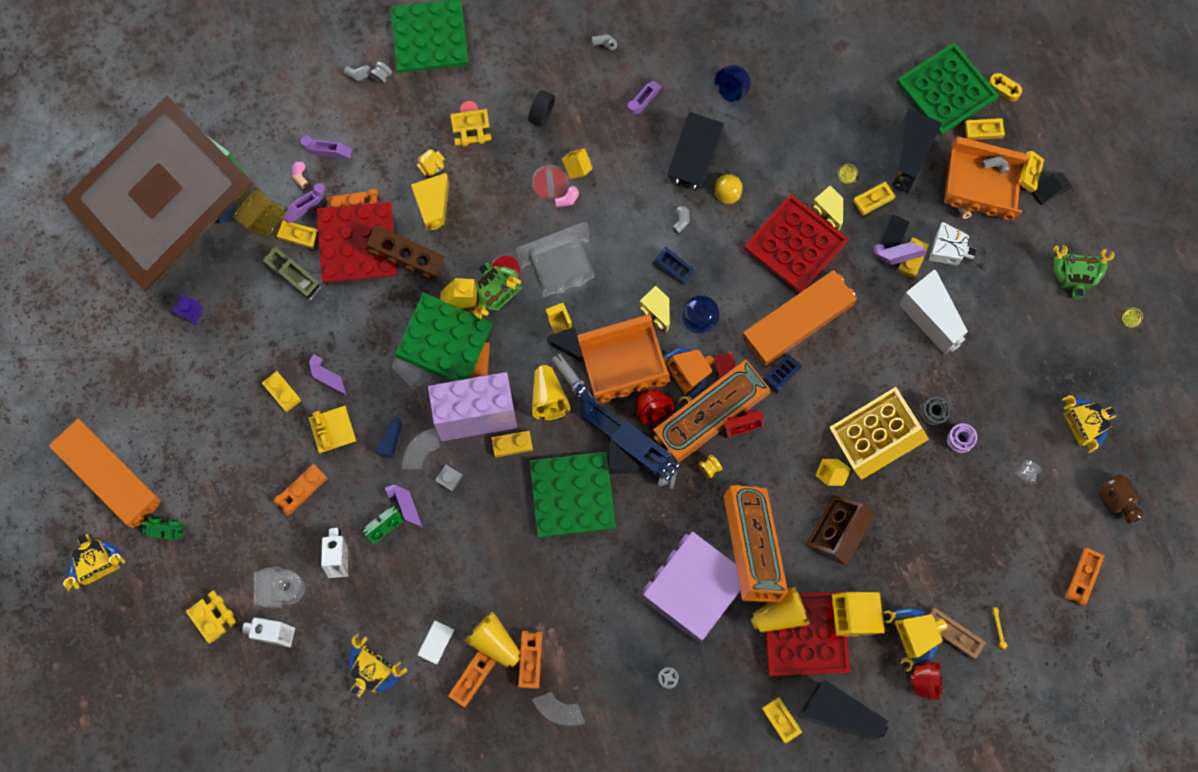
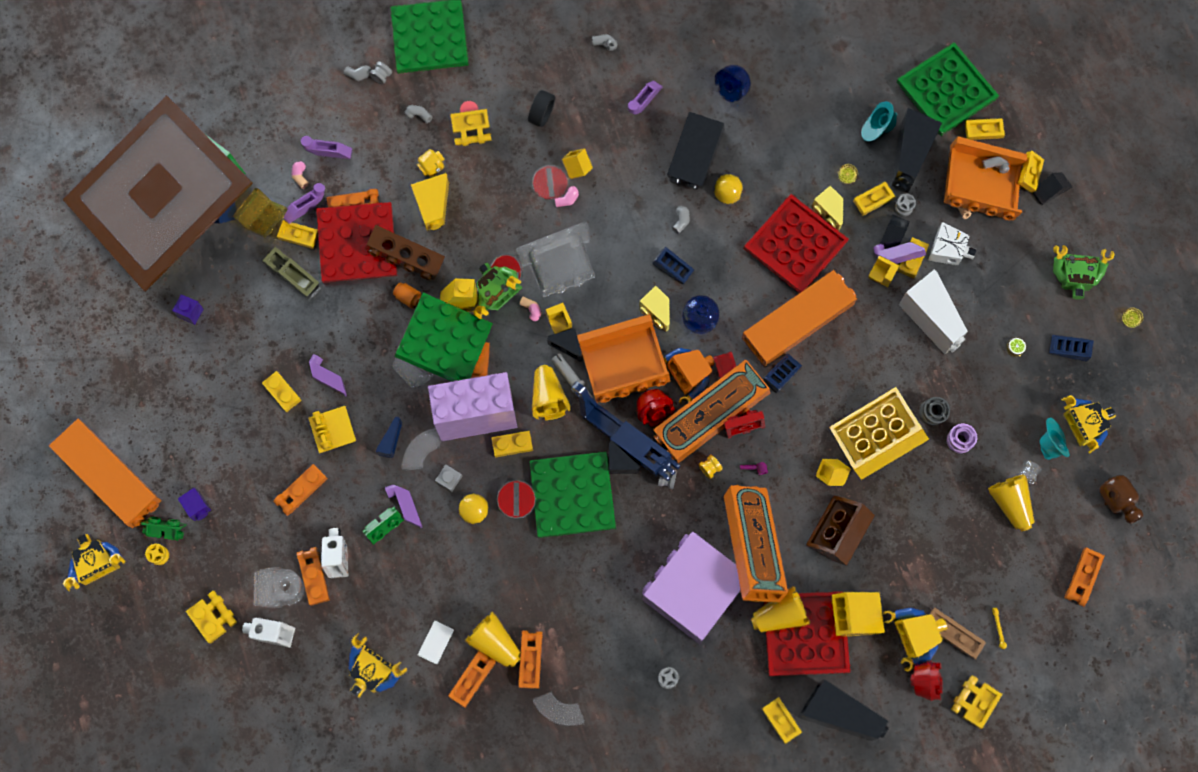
yellow beam [989,73,1022,102] -> none
none -> yellow wheel [145,544,170,565]
none -> dark purple brick [177,488,211,521]
none -> orange plate [297,547,330,606]
none -> orange brick [393,282,421,308]
none -> light grey arm [405,105,433,123]
none -> yellow hair [459,493,488,524]
none -> red piece [497,480,536,519]
none -> bright pink arm [519,296,542,321]
none -> magenta hand [740,462,768,475]
none -> teal piece [861,101,897,141]
none -> yellow panel [868,256,899,287]
none -> light grey wheel [895,194,916,216]
none -> yellow plate [951,675,1003,729]
none -> yellow cone [988,474,1034,532]
none -> tile [1006,337,1027,357]
none -> teal piece [1039,418,1070,460]
none -> dark blue slope [1049,335,1094,362]

